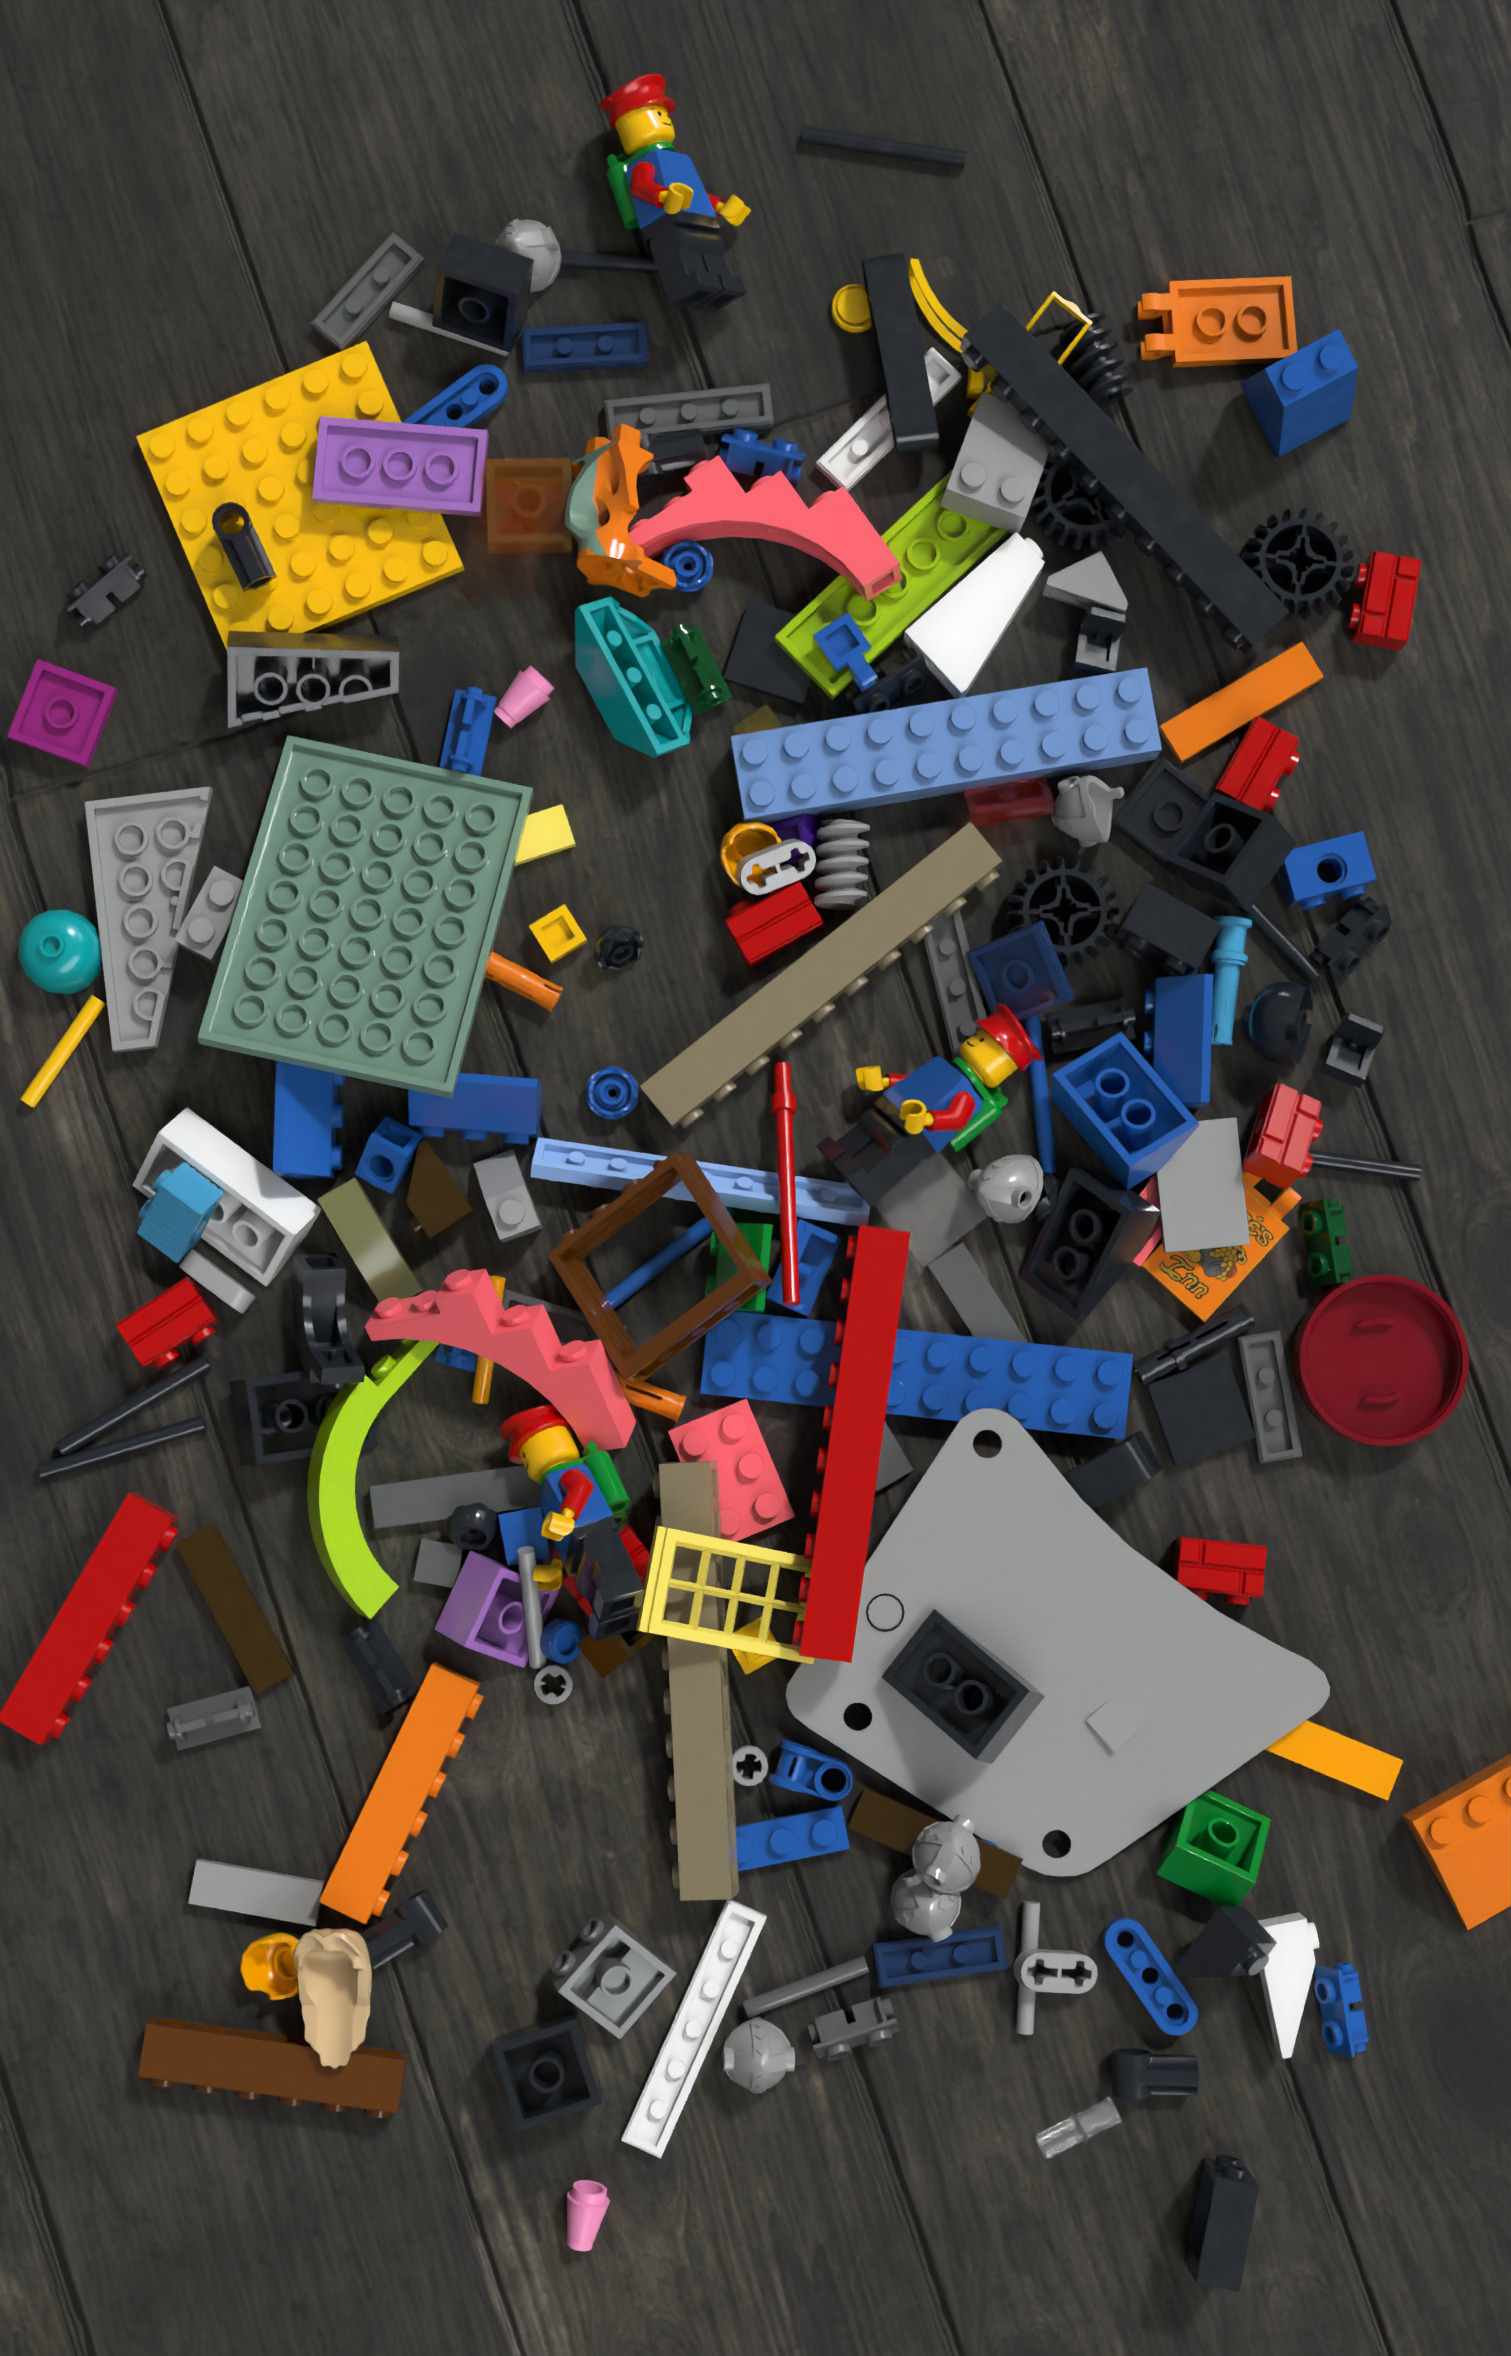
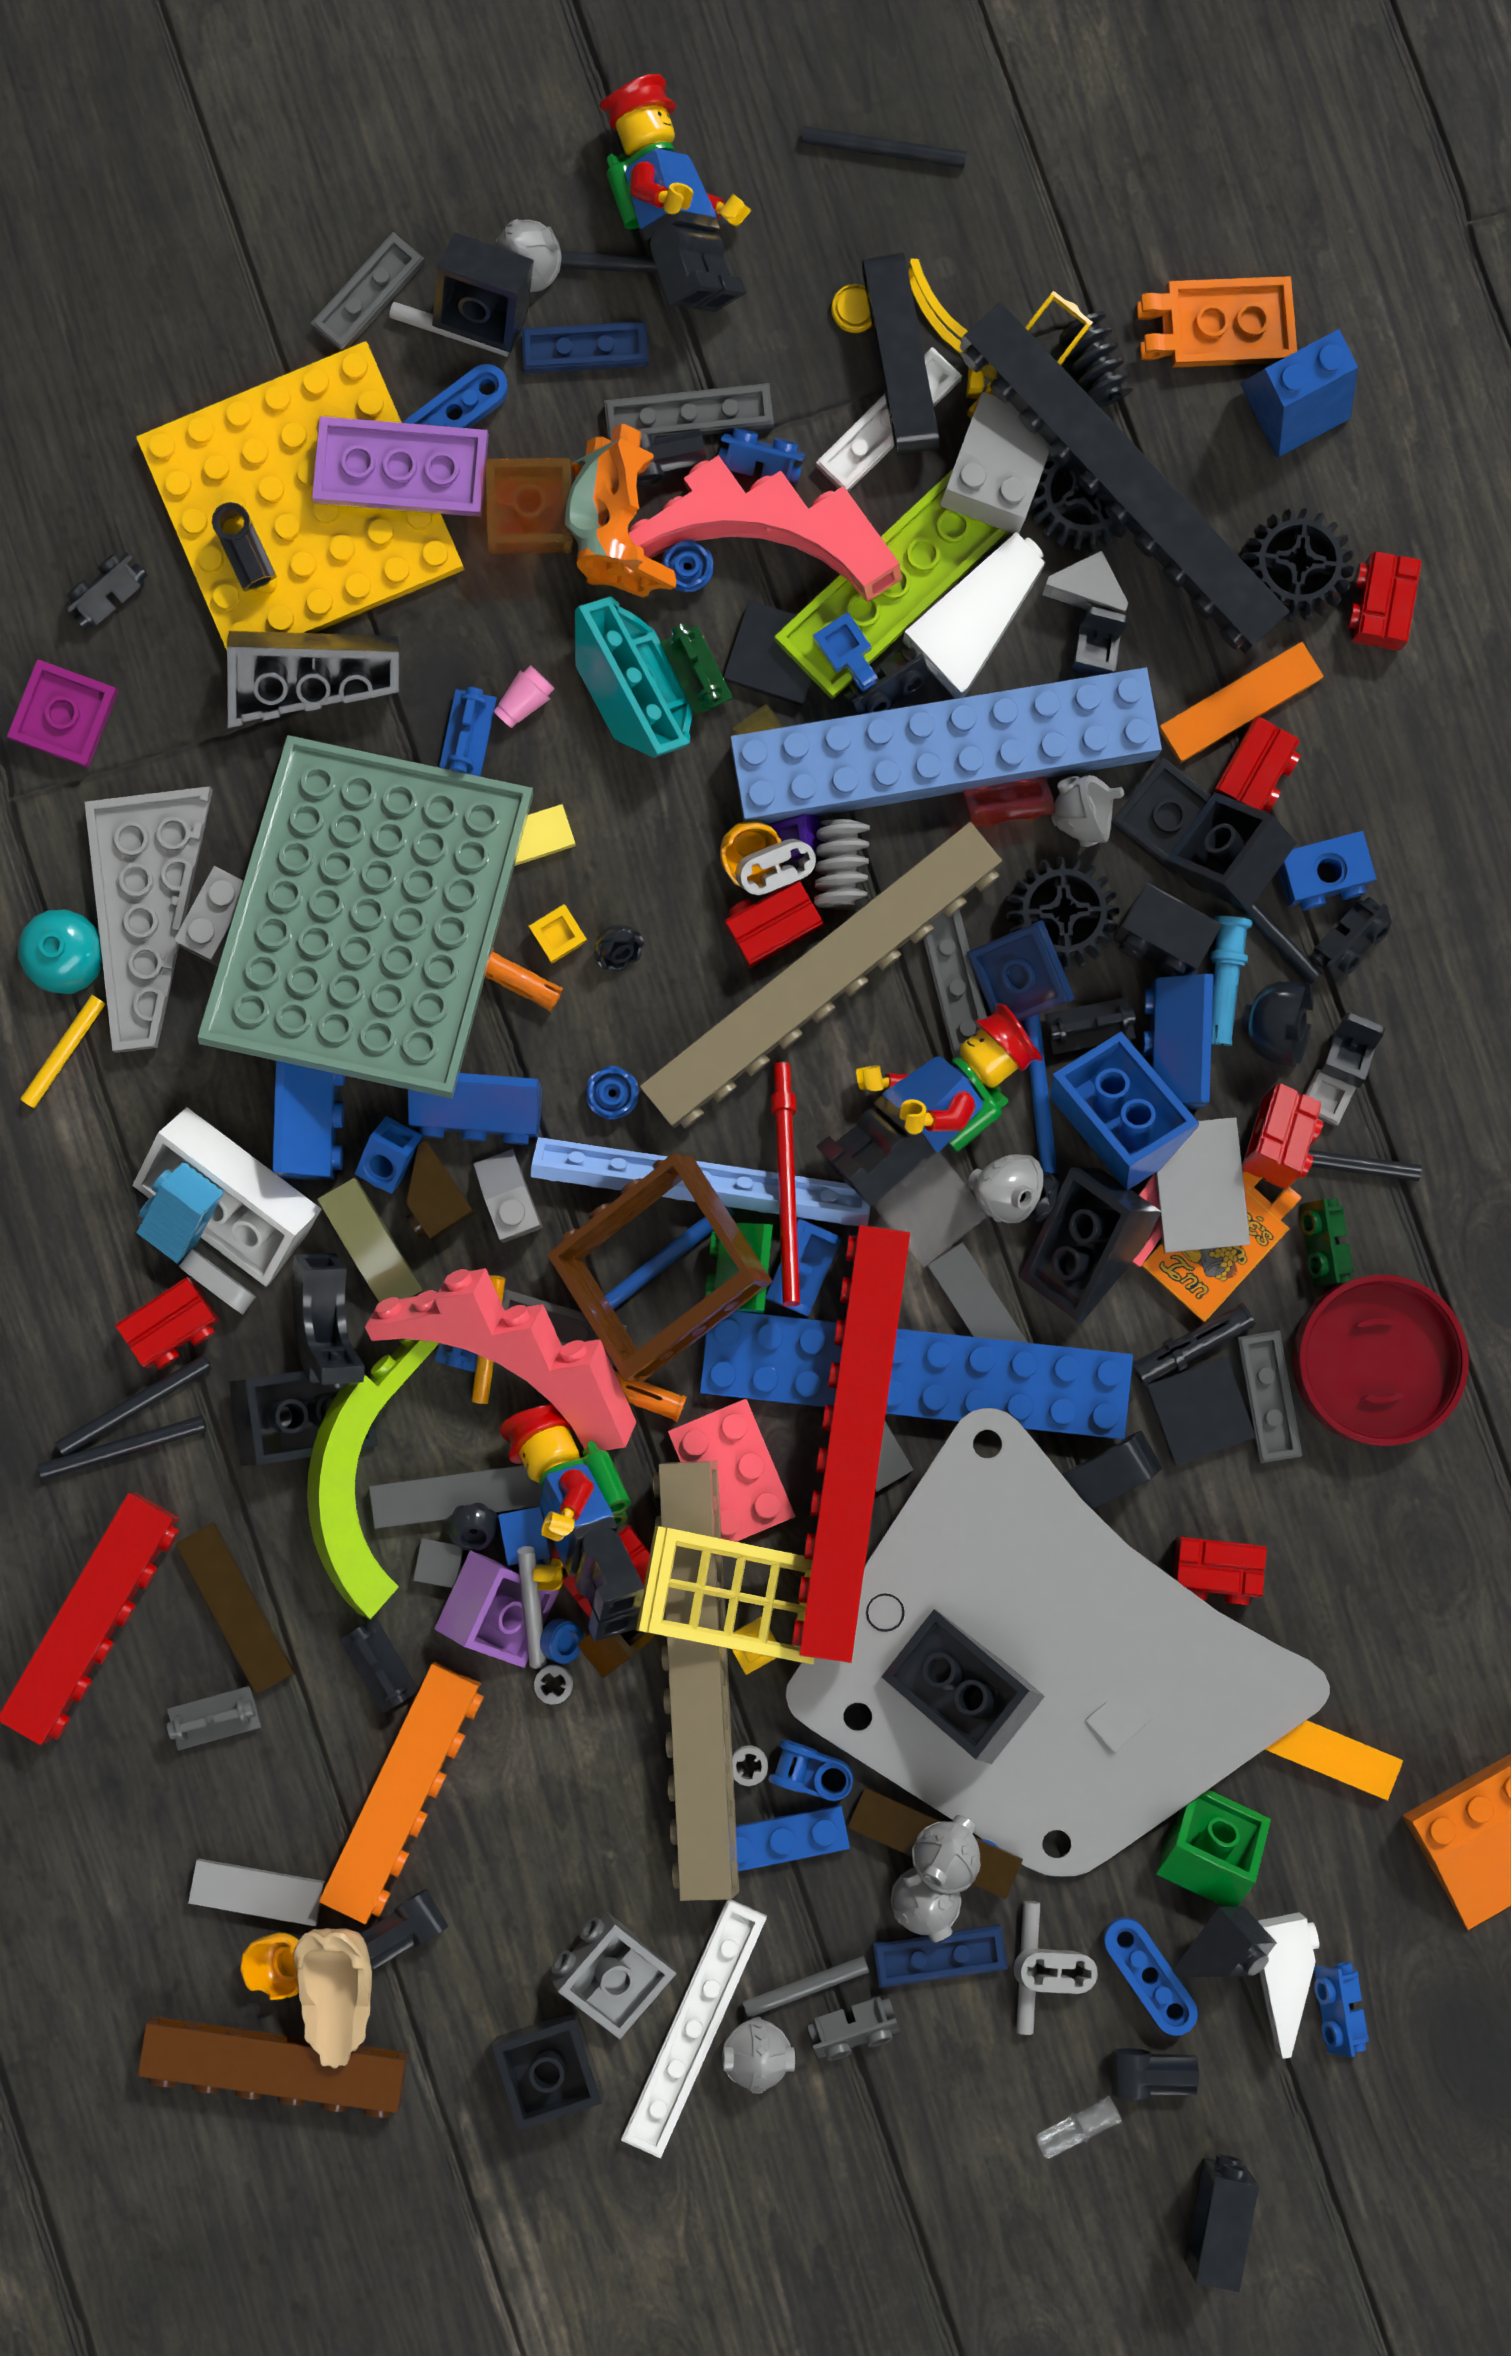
bright pink cone [567,2180,610,2251] -> none
none -> light grey tile [1305,1069,1356,1127]

